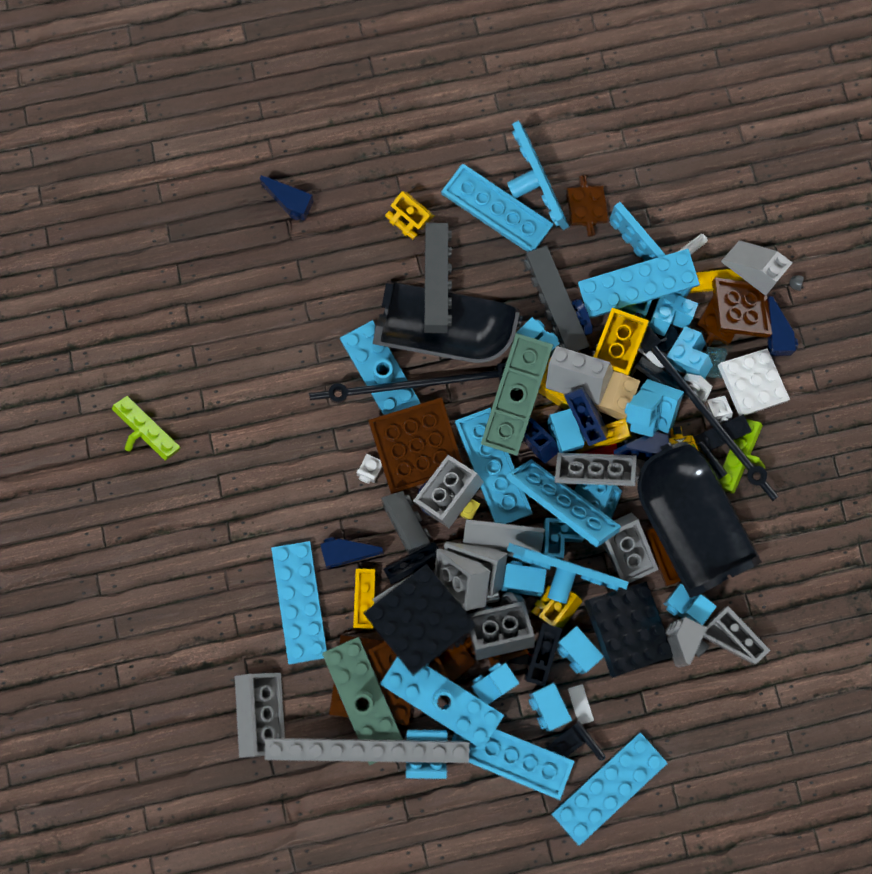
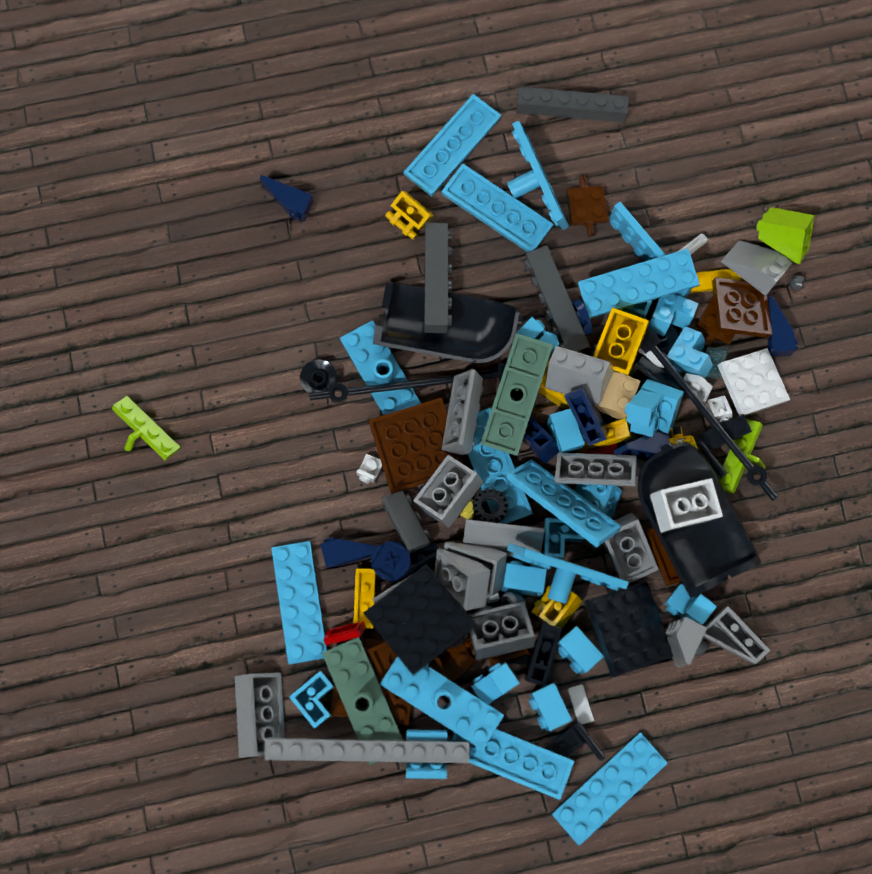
none -> medium azure brick [289,671,334,729]
none -> black dish [300,359,338,394]
none -> red plate [323,621,366,645]
none -> dark blue tile [371,541,411,581]
none -> medium azure plate [404,94,501,197]
none -> light grey slope [441,369,483,455]
none -> black tyre [473,488,508,523]
none -> dark grey brick [516,87,628,123]
none -> white brick [650,478,723,532]
none -> lime slope [756,207,815,264]

